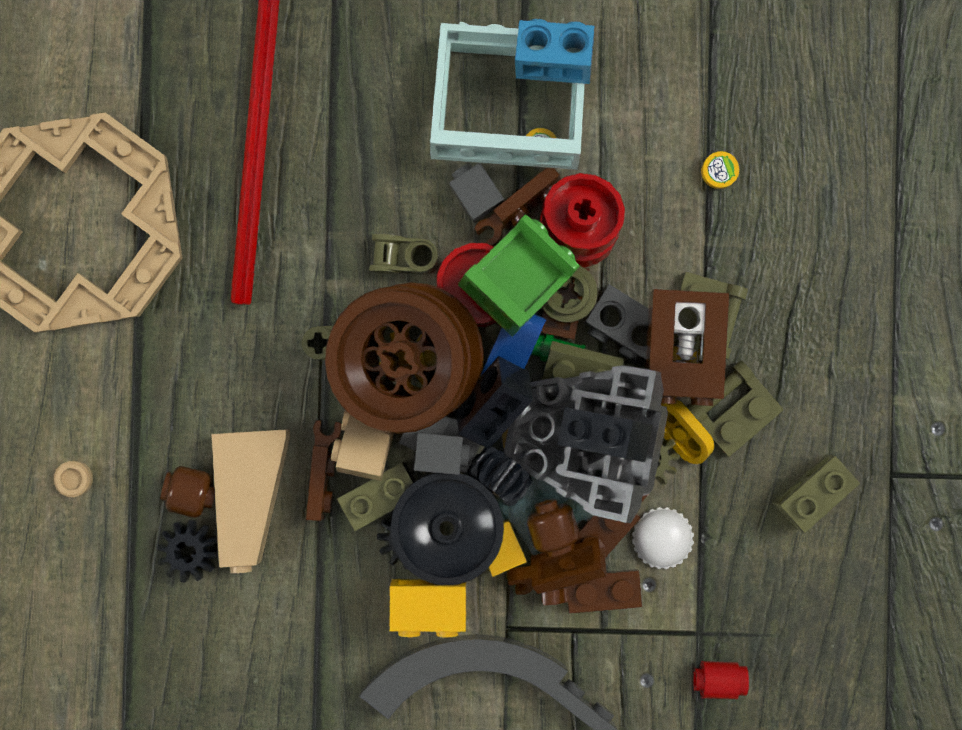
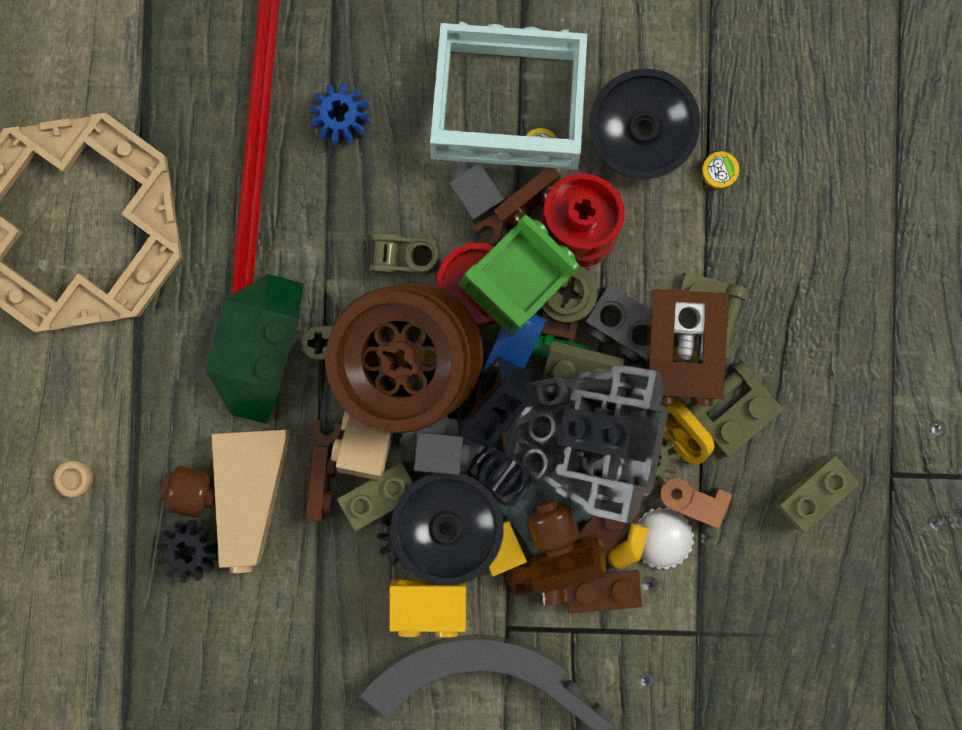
dark azure brick [515,19,594,84] -> none
red brick [693,661,749,699] -> none
none -> dark green wedge [205,274,304,424]
none -> blue gear [309,83,371,146]
none -> black dish [589,68,701,179]
none -> yellow arm [607,523,649,569]
none -> nougat leg [658,477,733,529]

